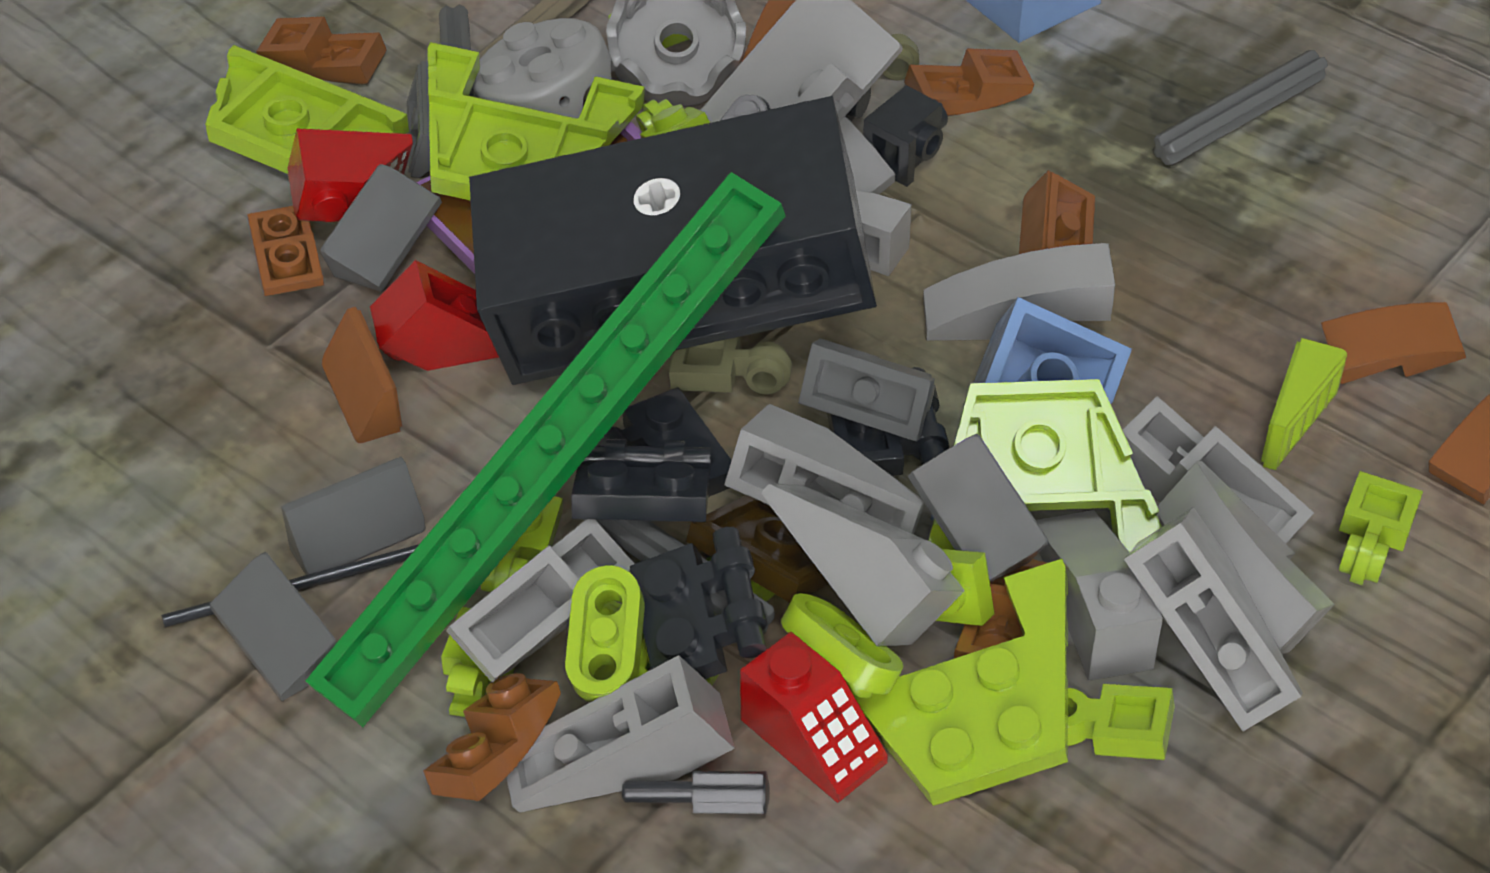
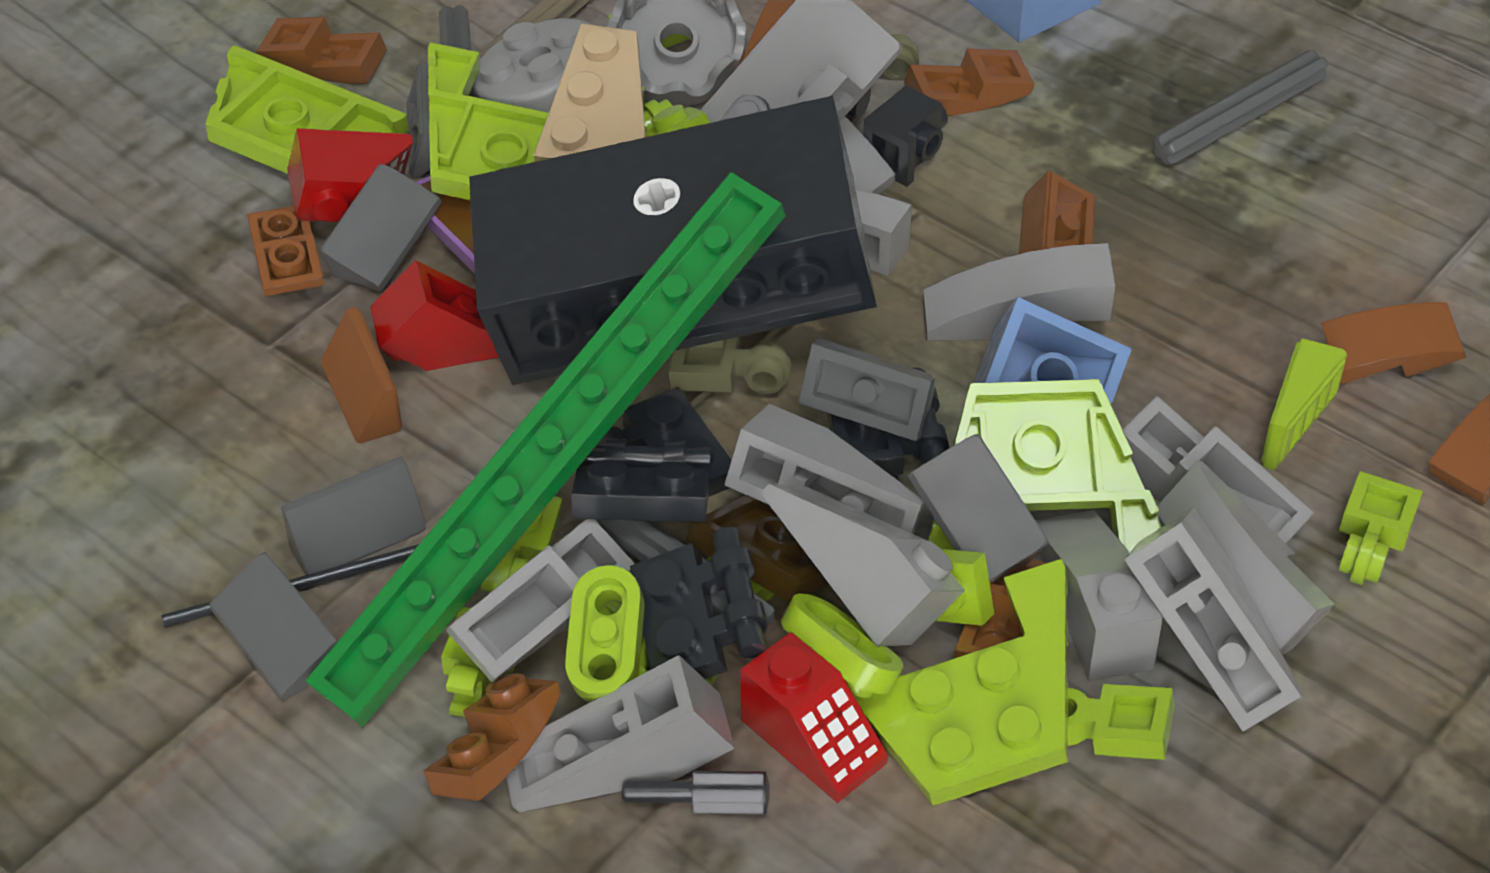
none -> tan wing [534,23,646,162]

